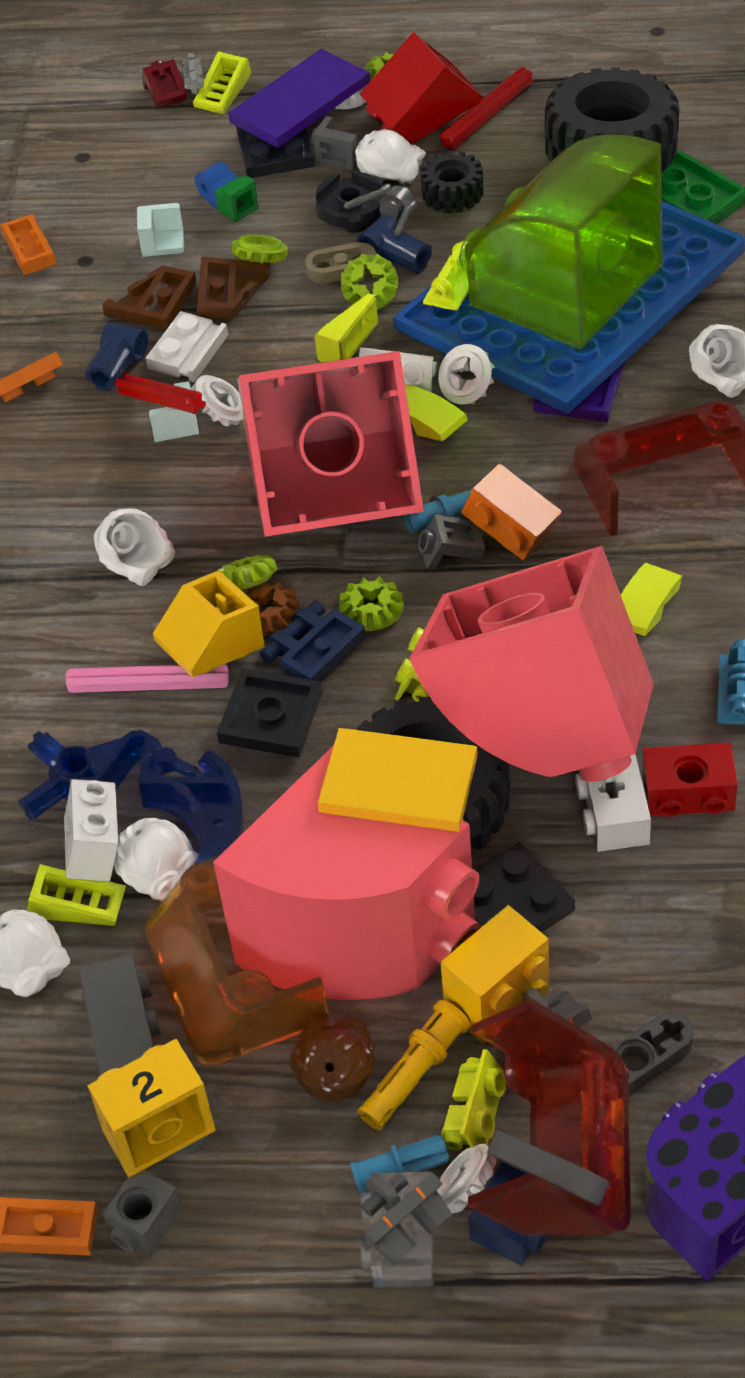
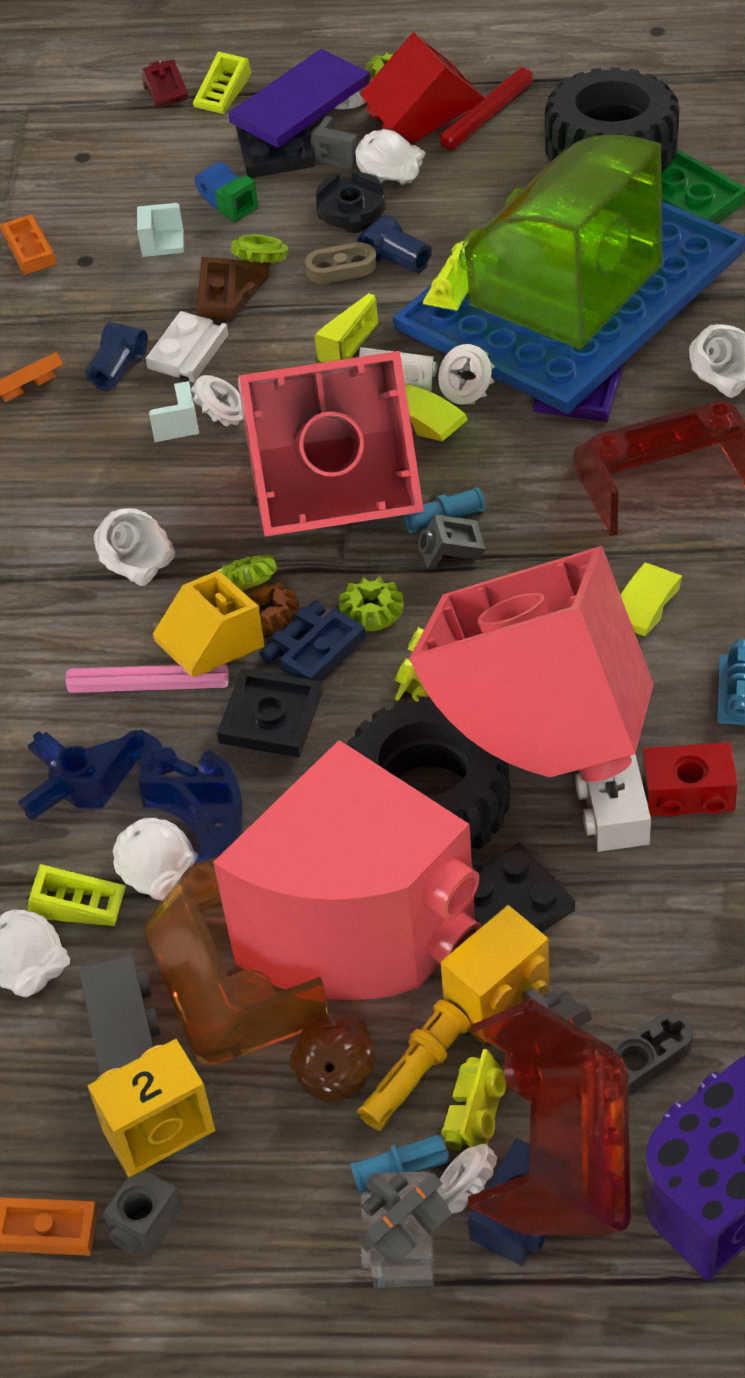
white brick [64,779,118,881] -> none
reddish brown wing [102,265,197,330] -> none
red axle [115,374,206,414] -> none
light grey axle [182,53,204,94] -> none
yellow tile [318,728,477,832] -> none
lime gear [341,253,398,310] -> none
dark grey plant [344,184,417,236] -> none
black tyre [420,151,484,213] -> none
brick [461,463,562,561] -> none
dark grey beam [486,1130,610,1207] -> none

